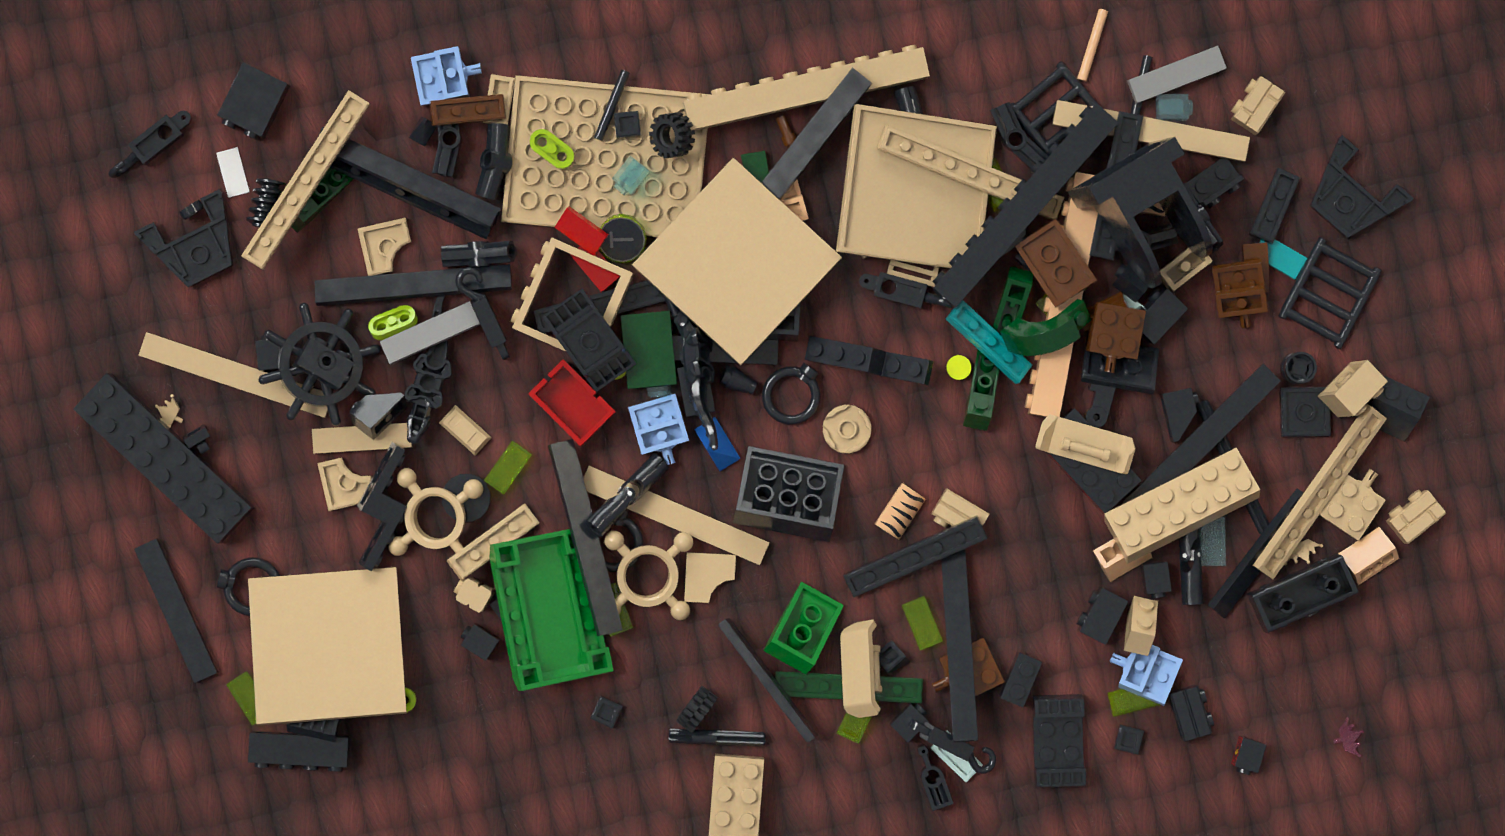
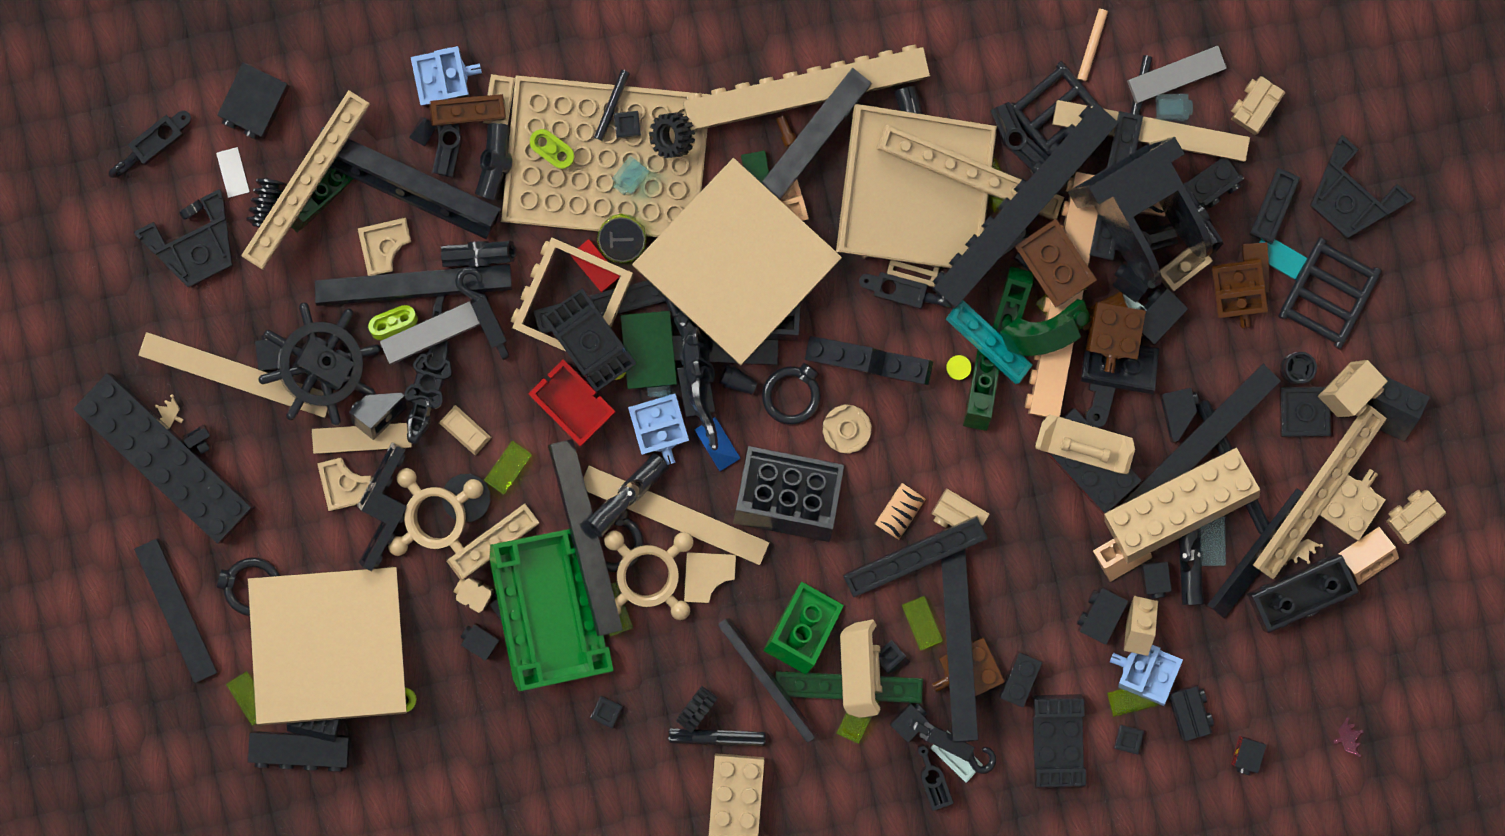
red tile [555,206,609,256] -> none

